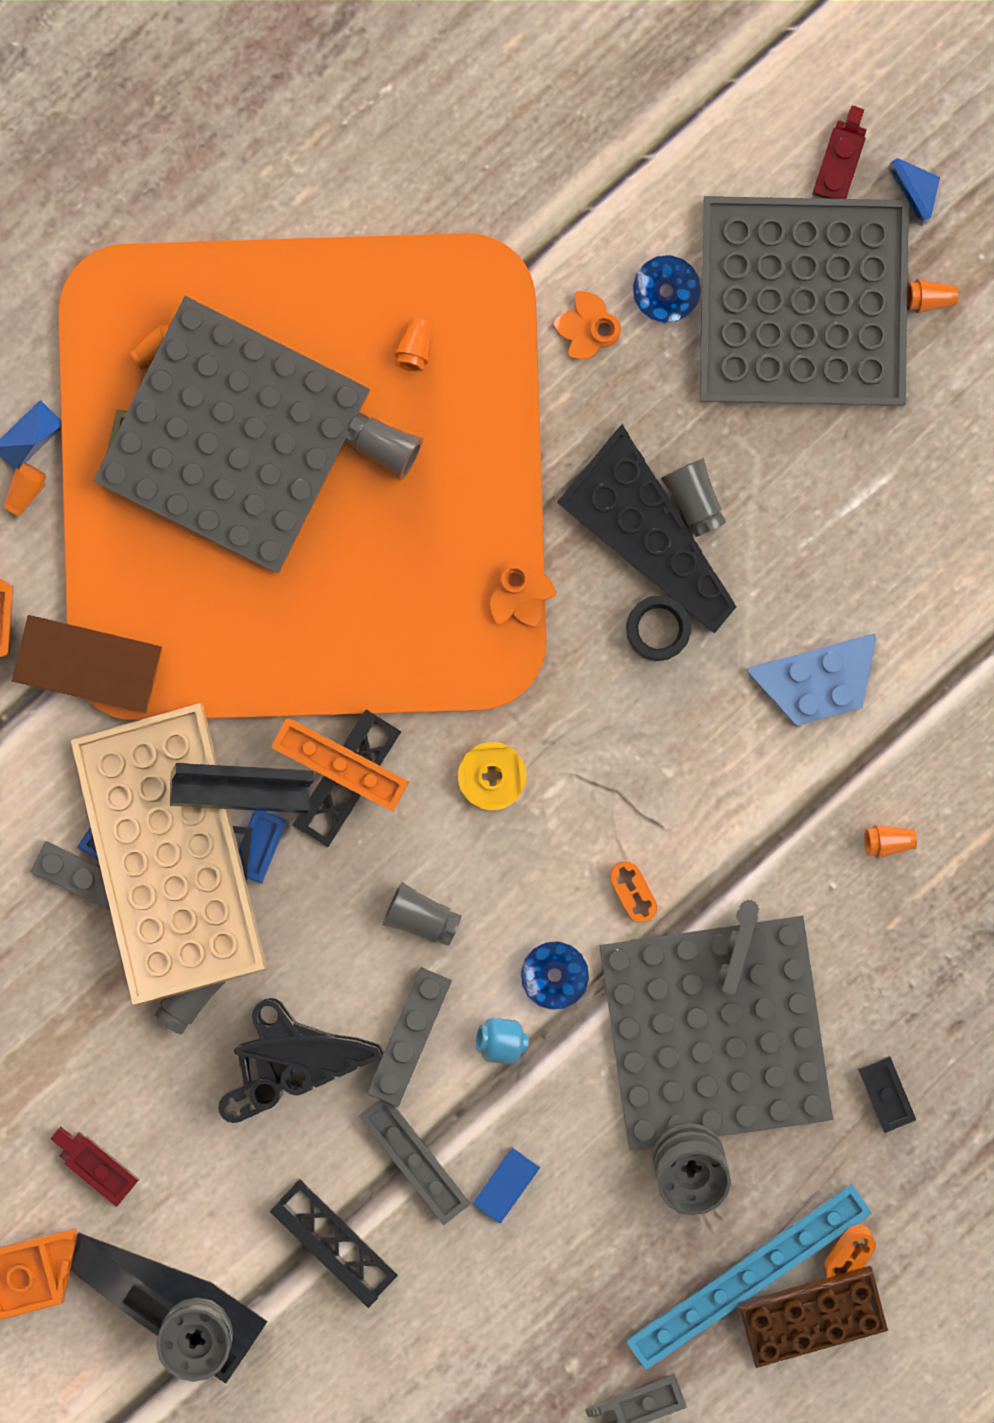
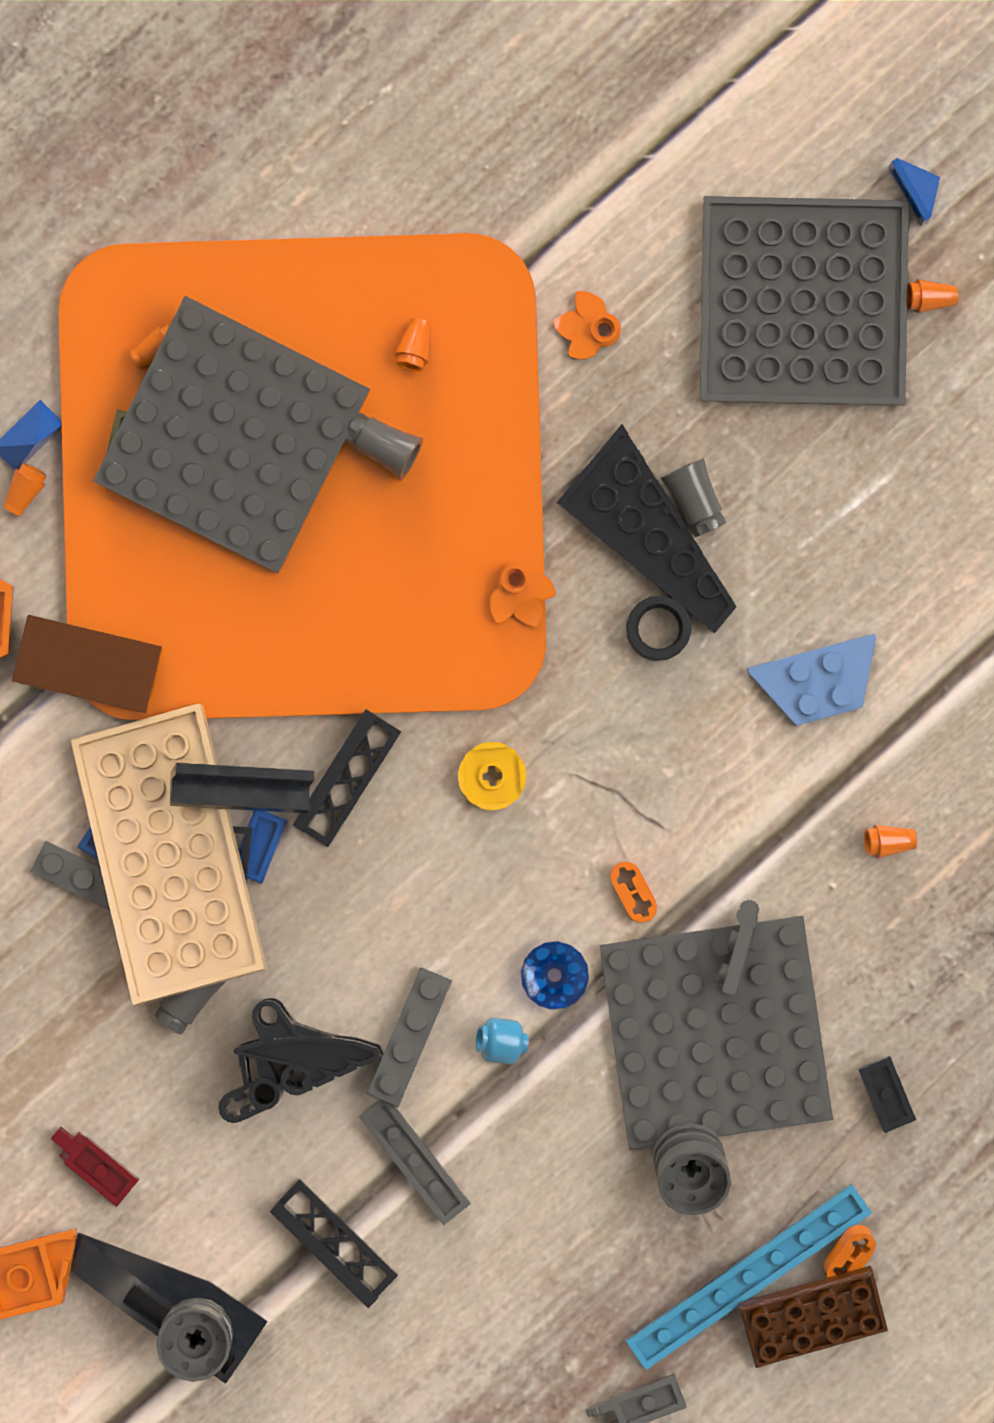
orange plate [271,717,409,812] -> none
dark grey plant [382,882,462,946] -> none
blue tile [472,1147,540,1224] -> none
clear blue dish [633,255,701,323] -> none
dark red hinge [812,105,867,199] -> none

